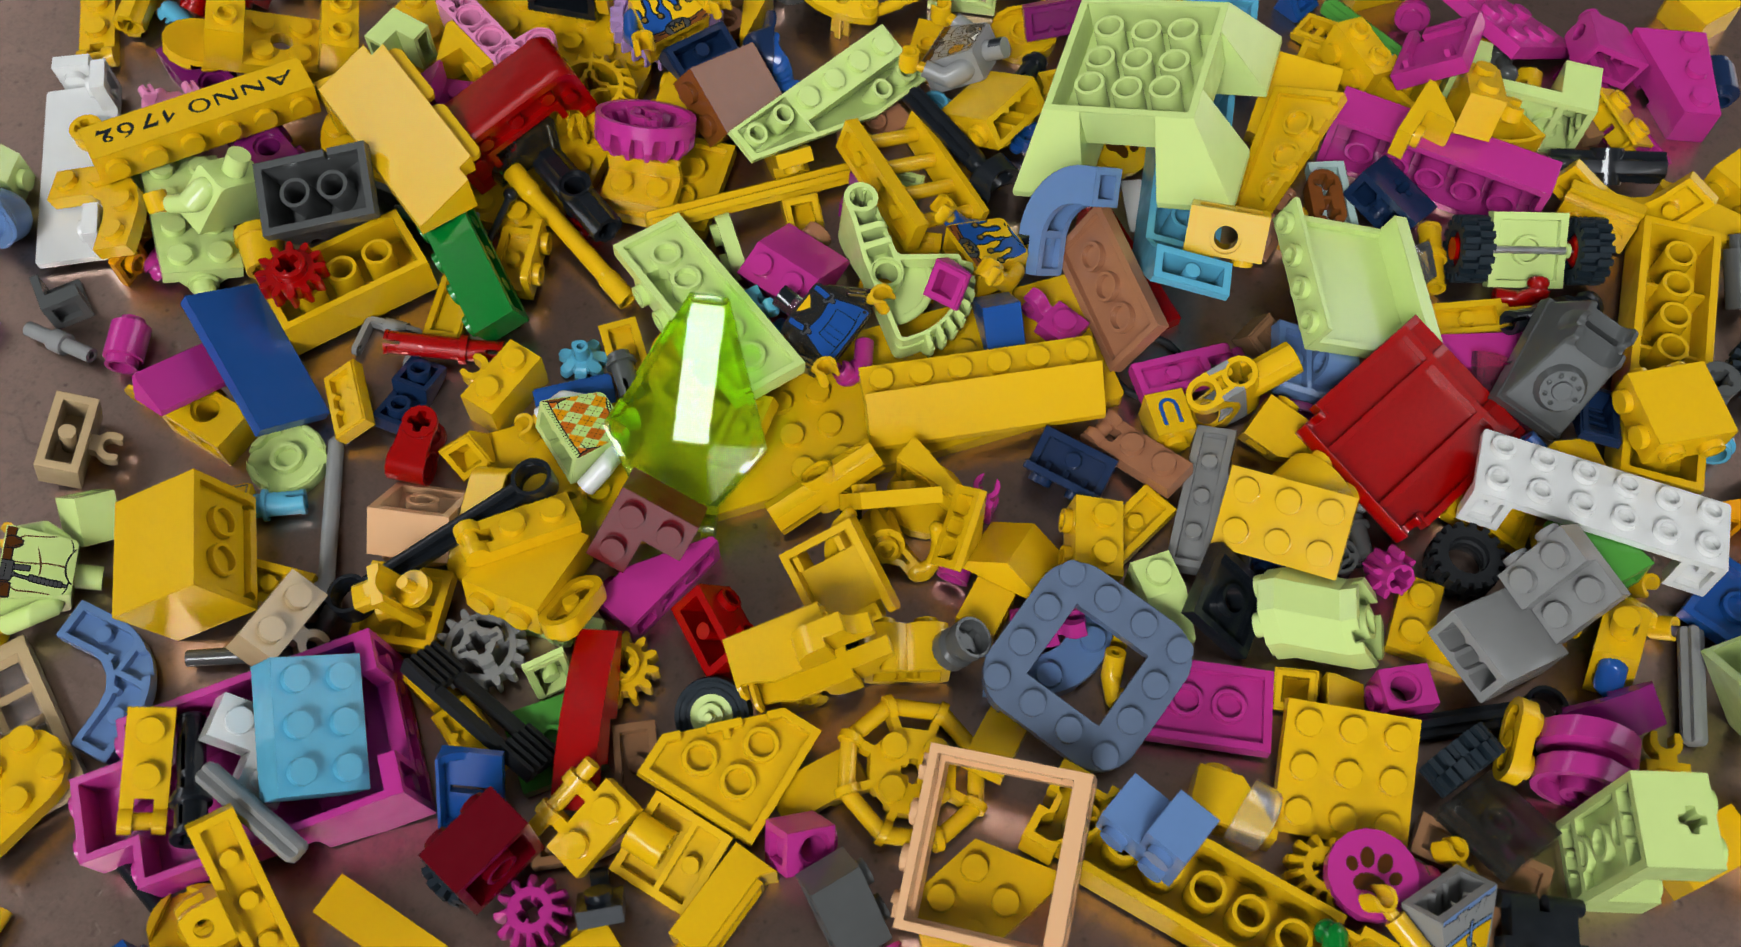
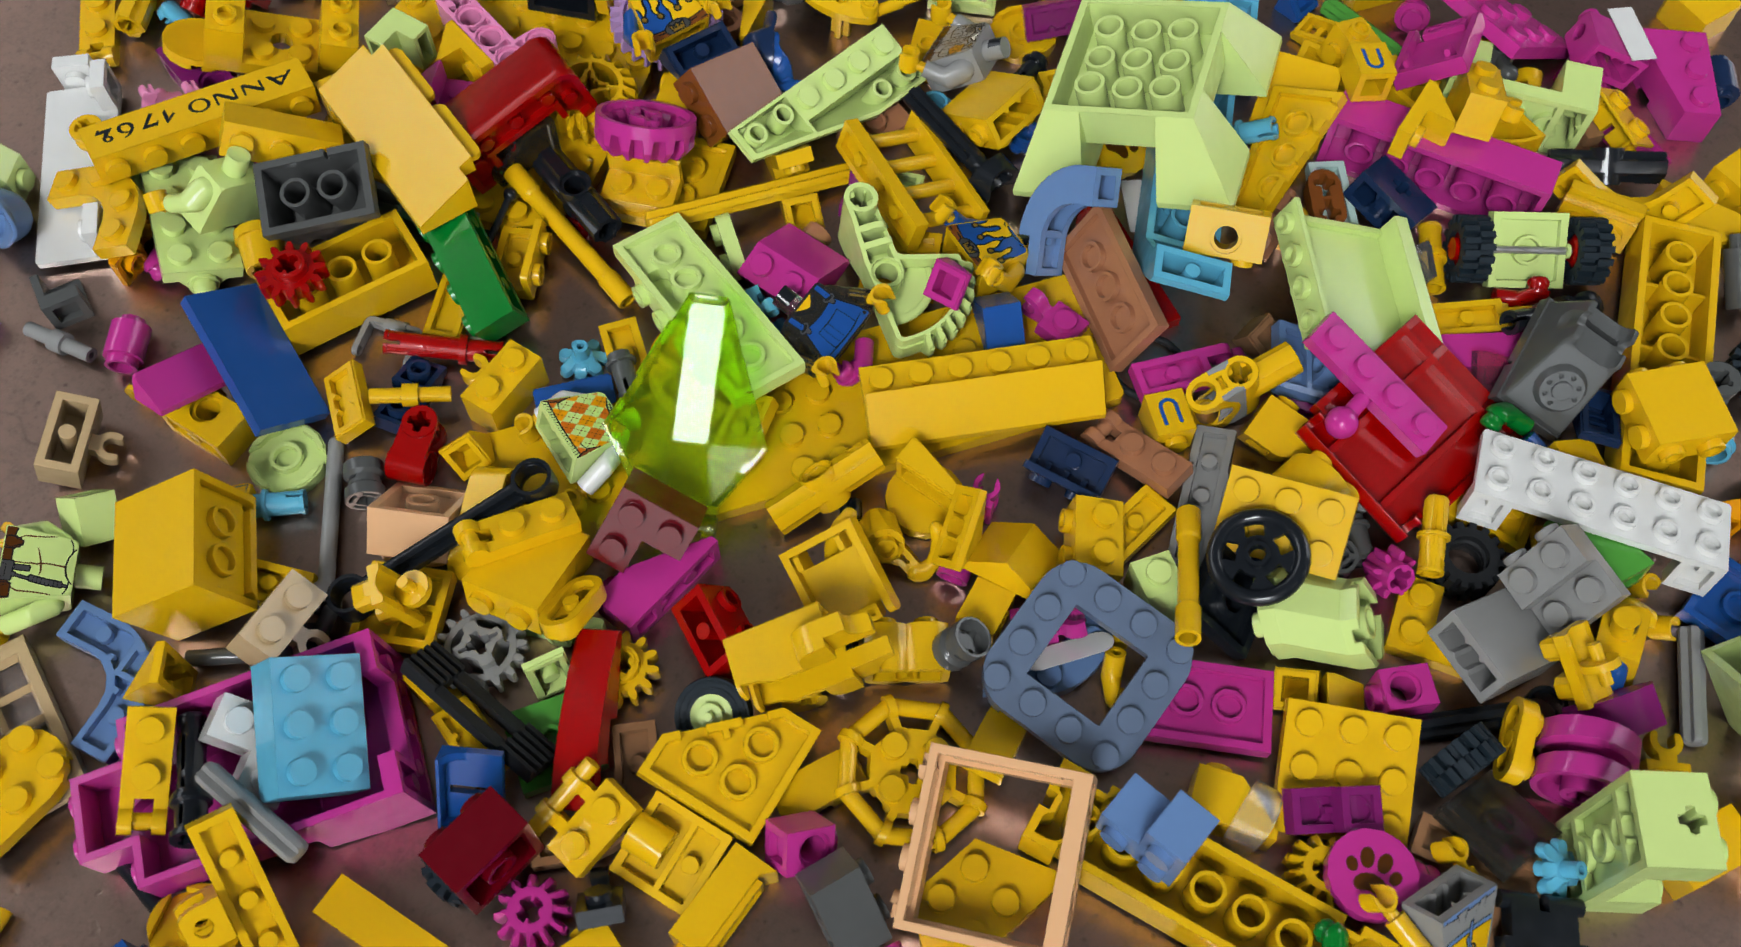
yellow plate [839,480,943,511] -> none
none -> yellow slope [122,641,198,706]
none -> yellow brick [219,101,344,163]
none -> dark grey wheel [343,456,386,510]
none -> yellow bar [368,383,452,407]
none -> white sticker [1030,632,1114,671]
none -> yellow piece [1175,504,1202,647]
none -> black plate [1206,508,1311,607]
none -> medium azure pin [1231,116,1279,145]
none -> magenta slope [1282,785,1384,835]
none -> dark pink plate [1302,311,1448,458]
none -> yellow brick [1339,42,1398,102]
none -> yellow axle [1416,494,1451,578]
none -> green arm [1480,402,1534,436]
none -> medium azure plant [1533,837,1587,897]
none -> yellow hips [1539,620,1622,711]
none -> white sticker [1607,7,1657,61]

